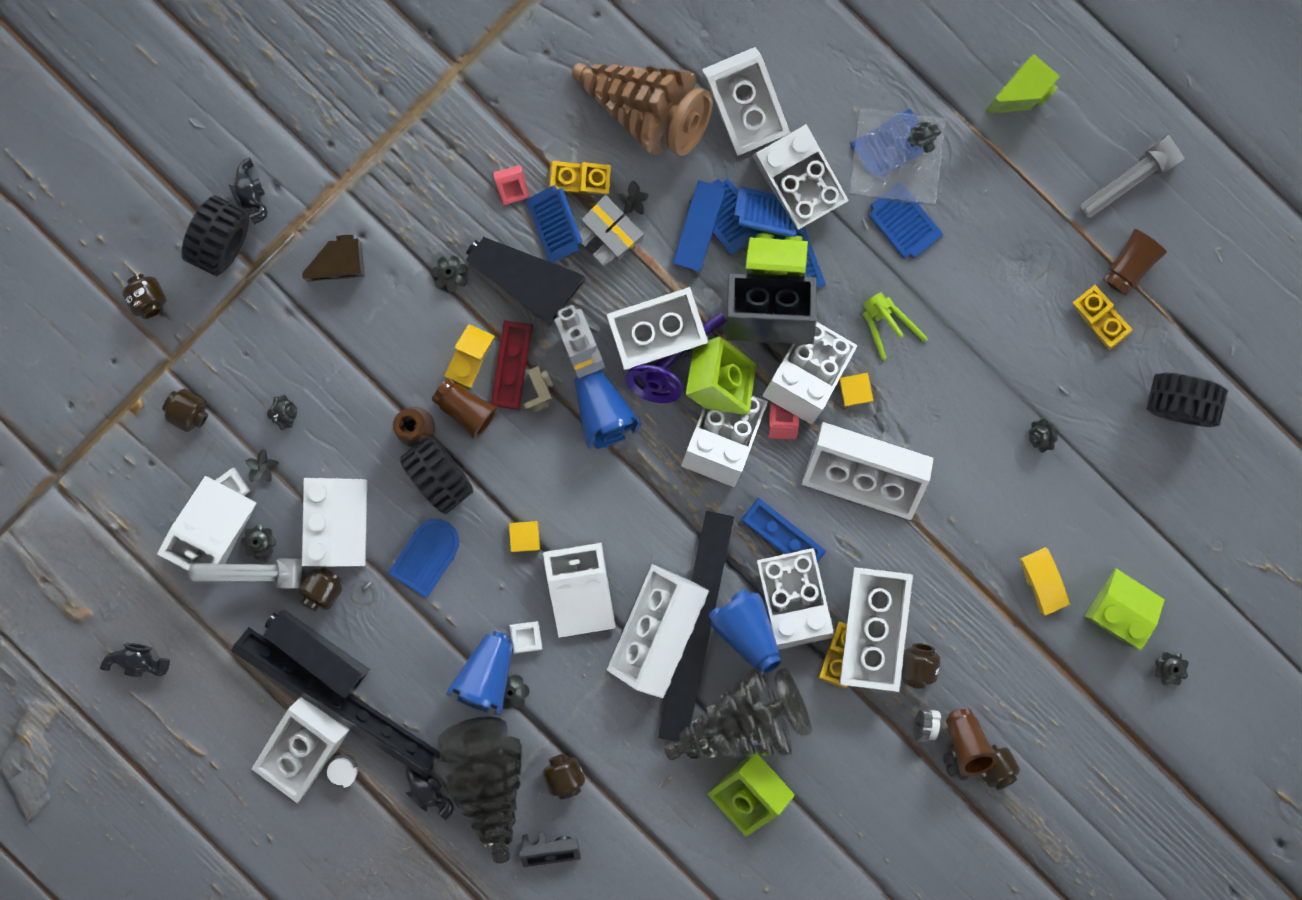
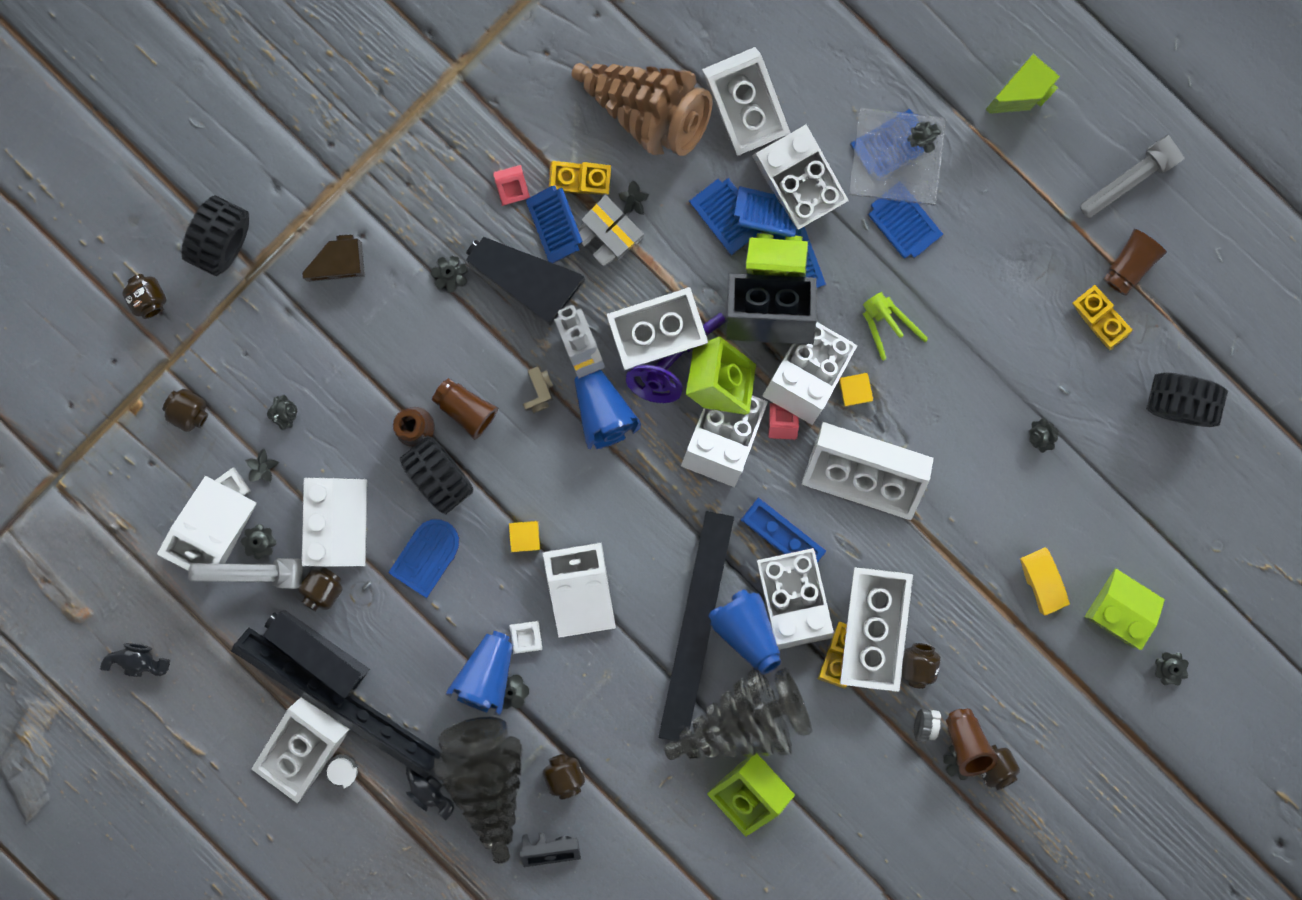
black piece [229,157,268,225] -> none
yellow slope [444,324,495,388] -> none
dark red tile [491,320,533,410] -> none
white slope [607,564,709,698] -> none
blue tile [673,180,726,272] -> none

